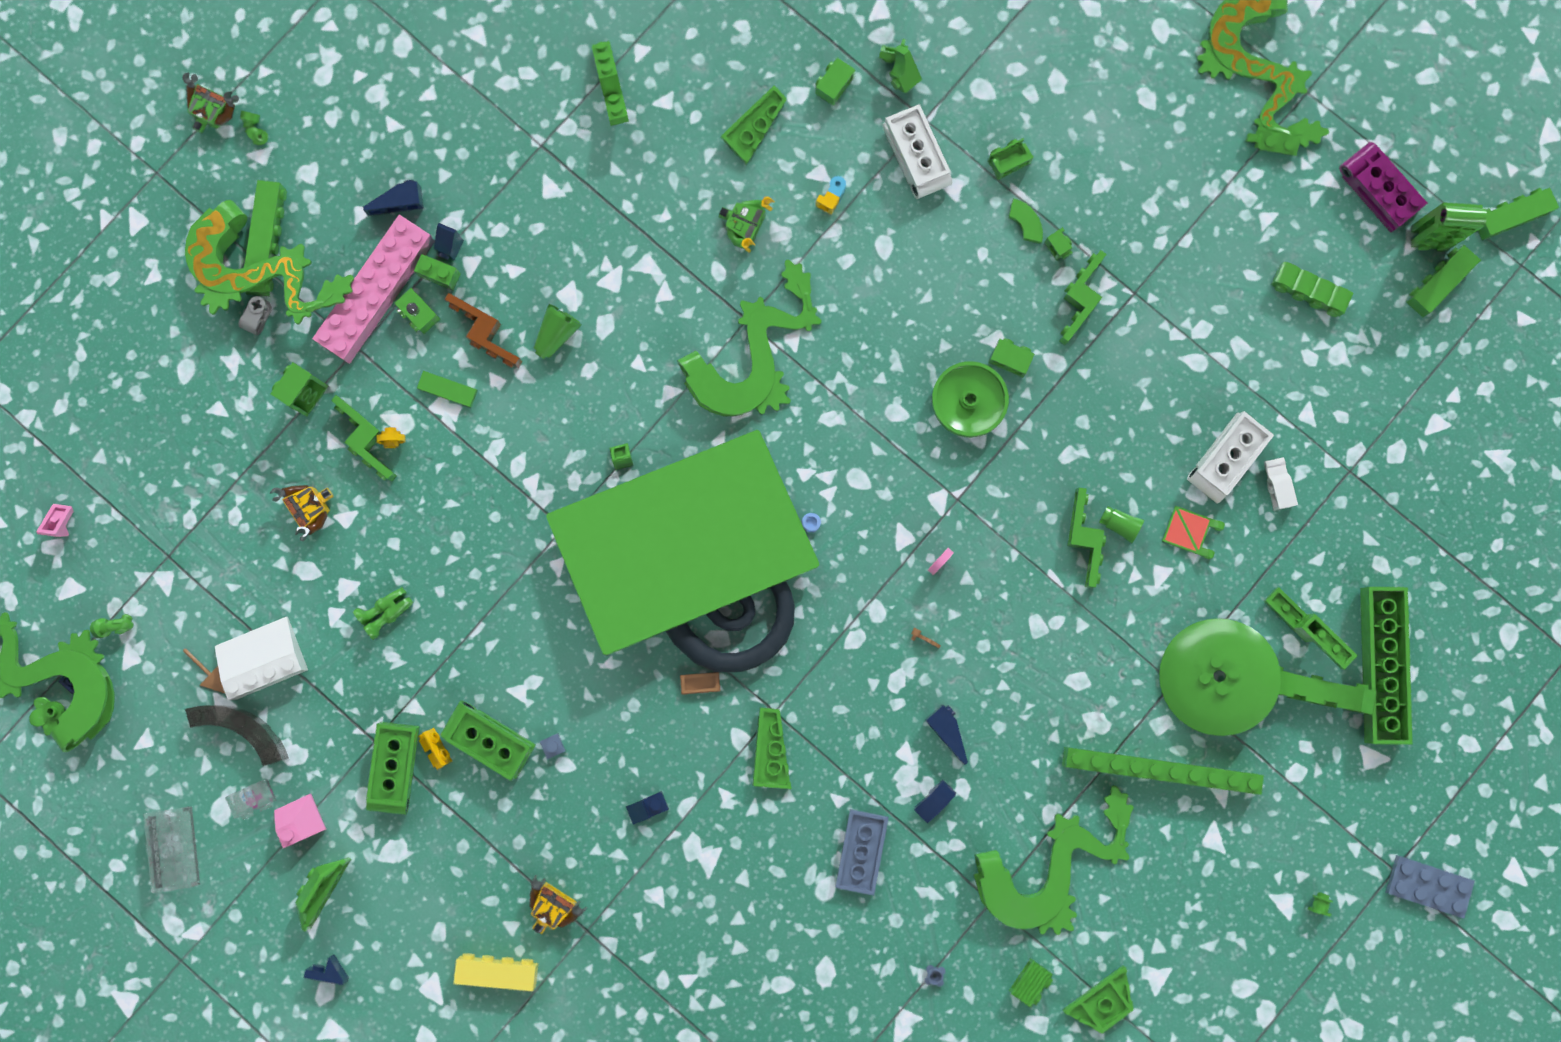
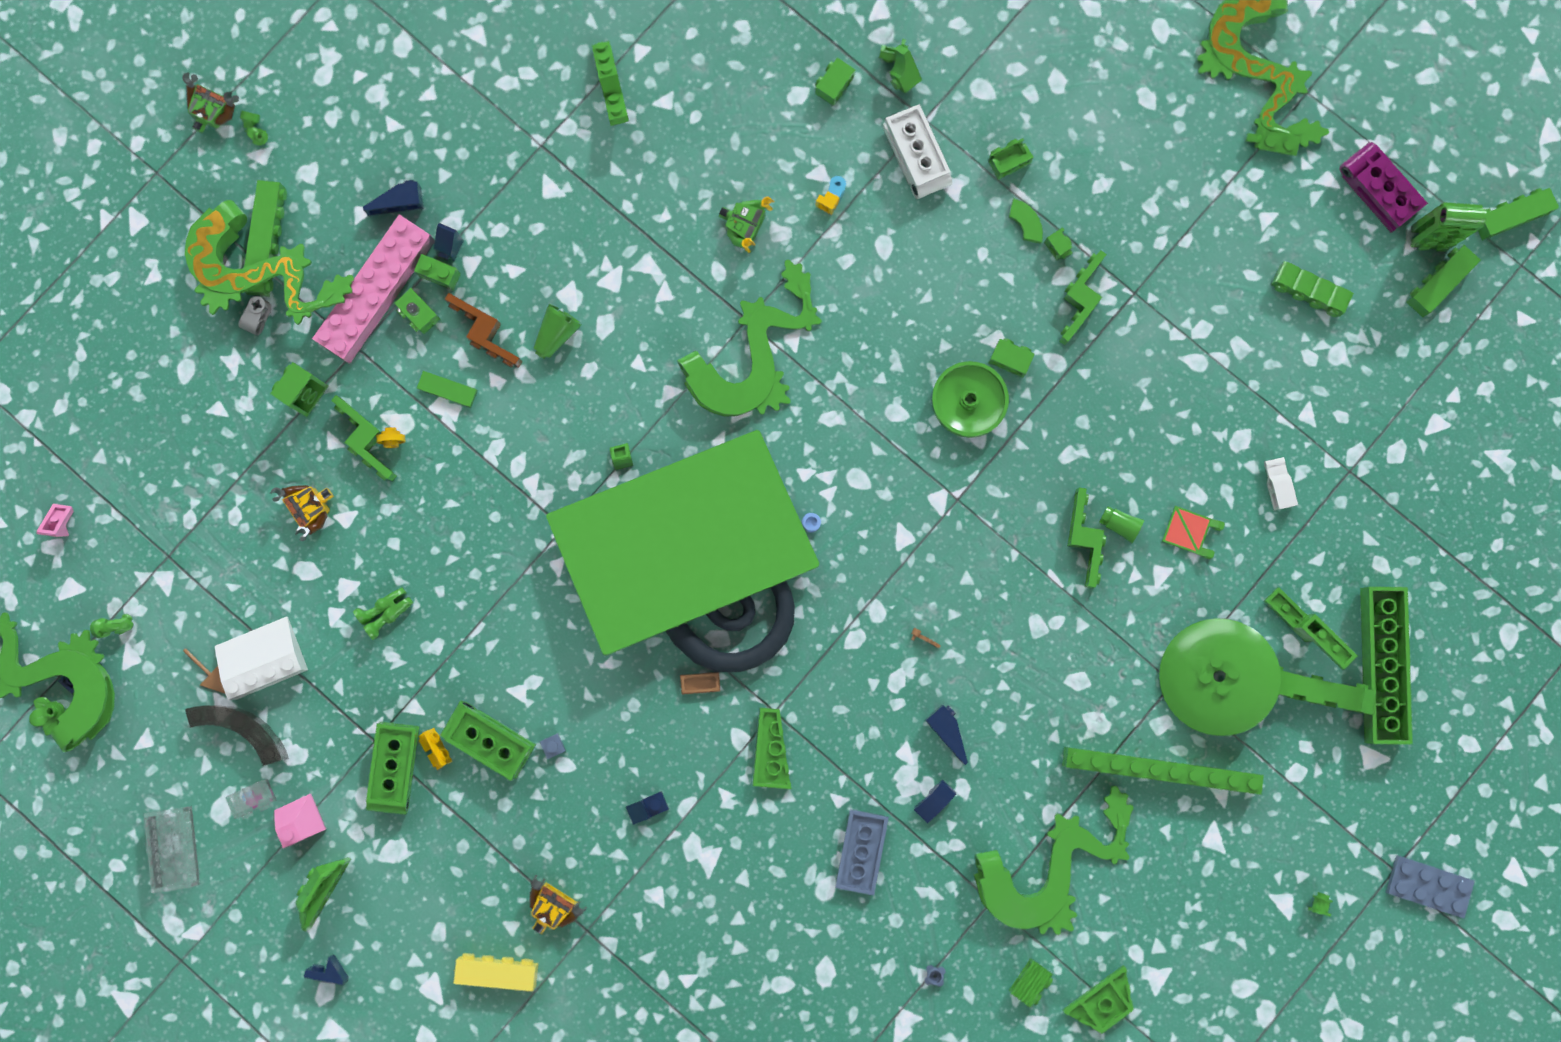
bright green wing [720,85,787,165] -> none
bright pink piece [928,548,954,575] -> none
white hinge [1187,411,1274,504] -> none

